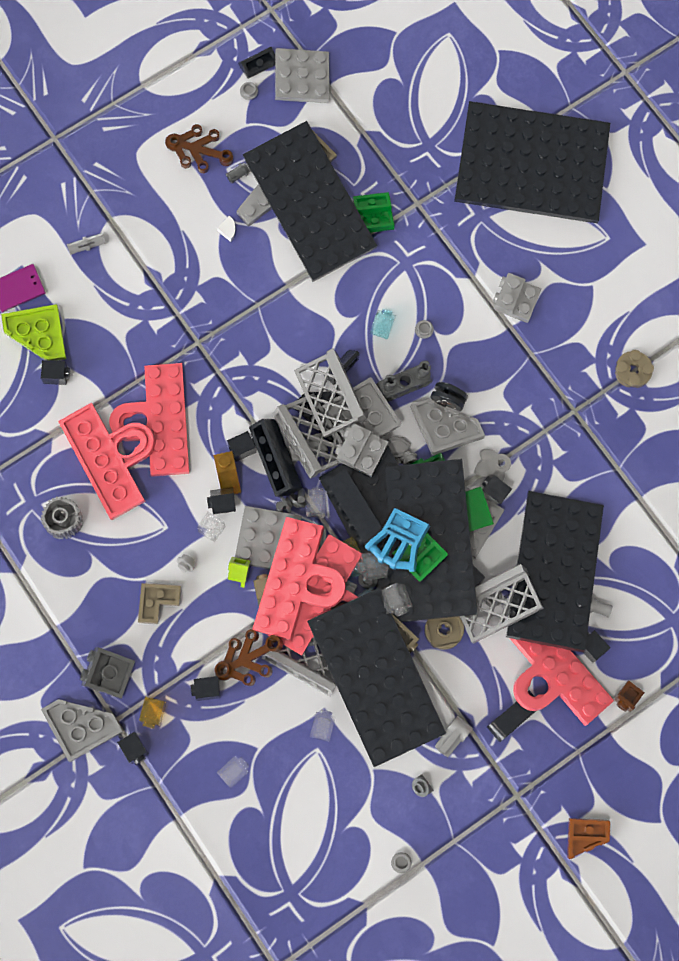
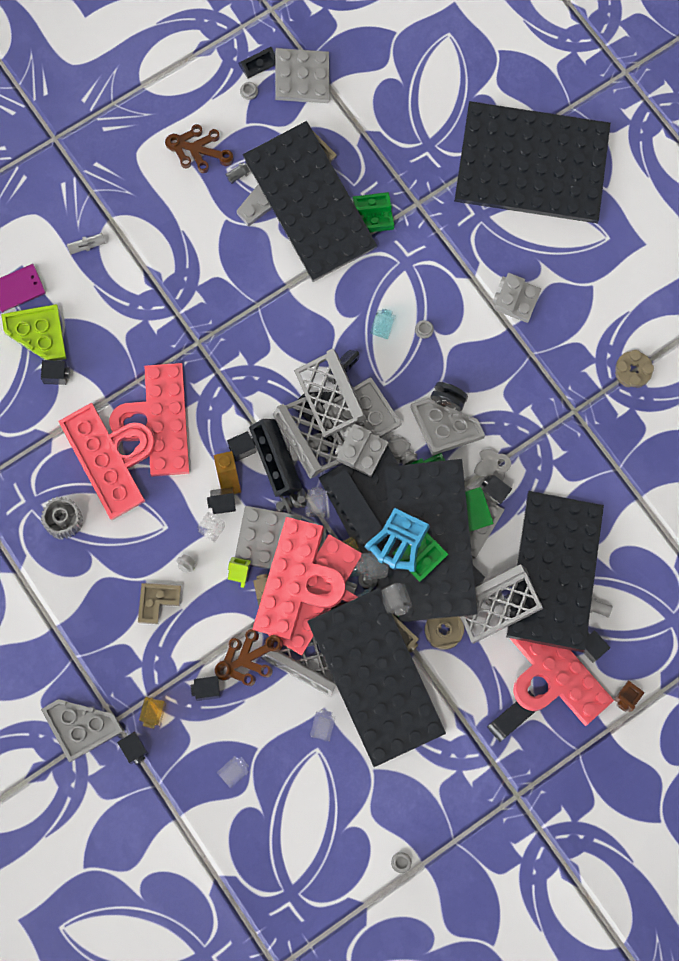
dark grey plate [80,647,135,699] -> none
white tile [217,216,235,242] -> none
dark grey piece [376,361,433,402] -> none
plate [412,774,434,797] -> none
light grey piece [435,716,473,758] -> none
dark orange wing [567,818,610,859] -> none

